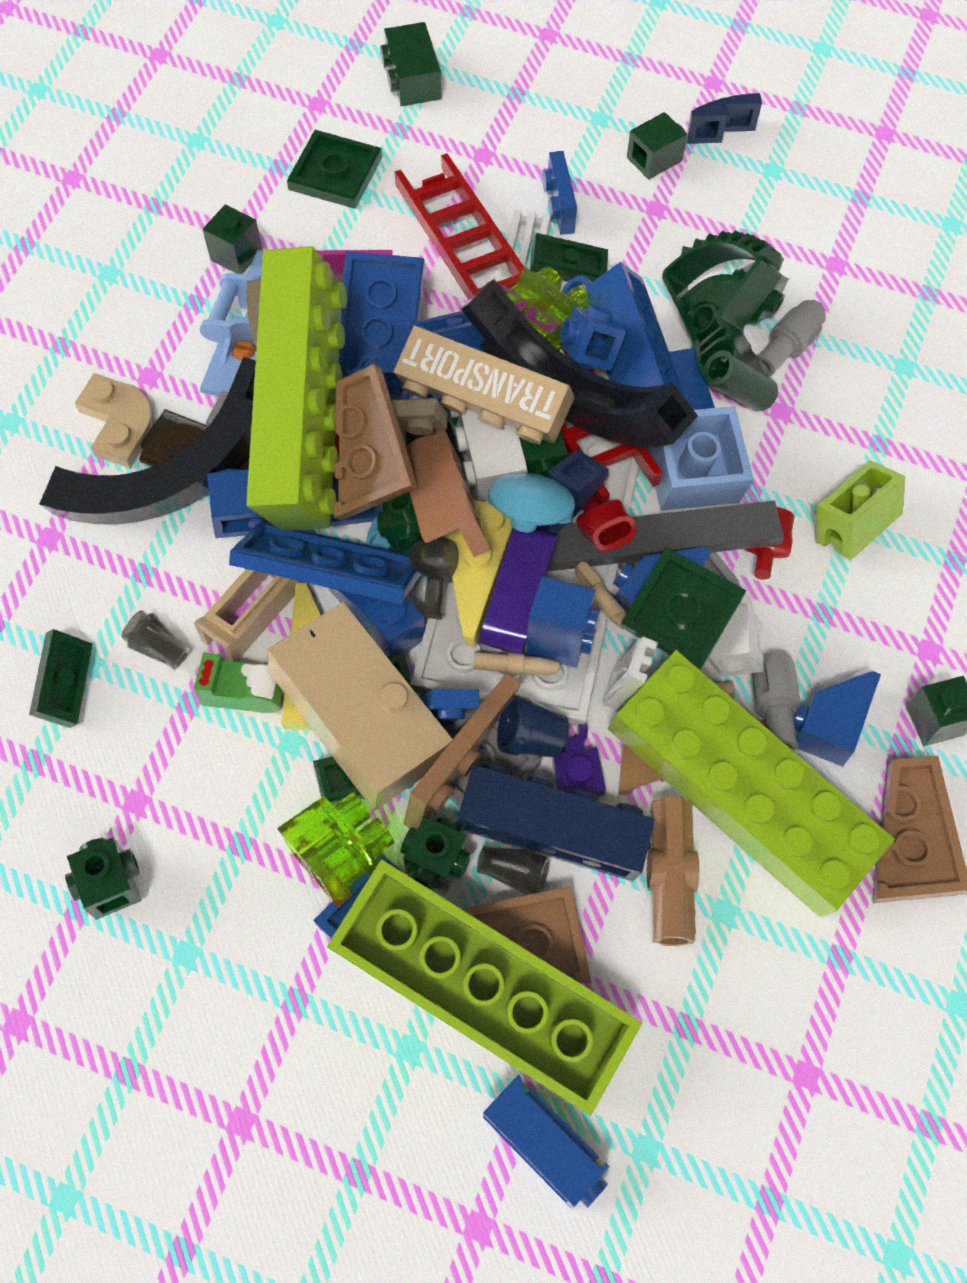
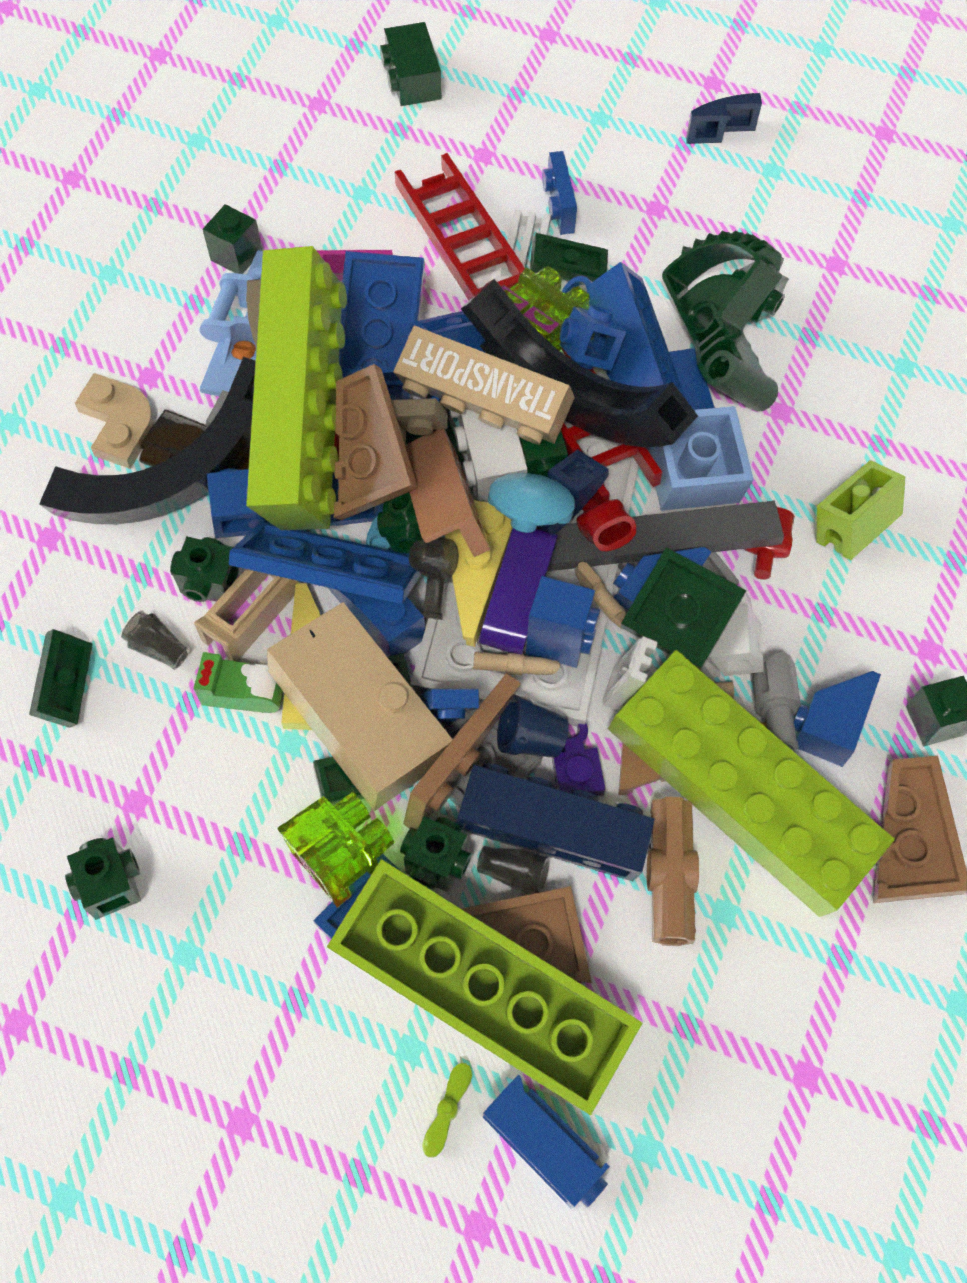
dark green tile [287,129,382,209] -> none
dark green brick [626,112,687,180] -> none
light grey arm [757,300,826,376] -> none
none -> dark green brick [170,536,243,602]
none -> lime piece [422,1063,472,1158]

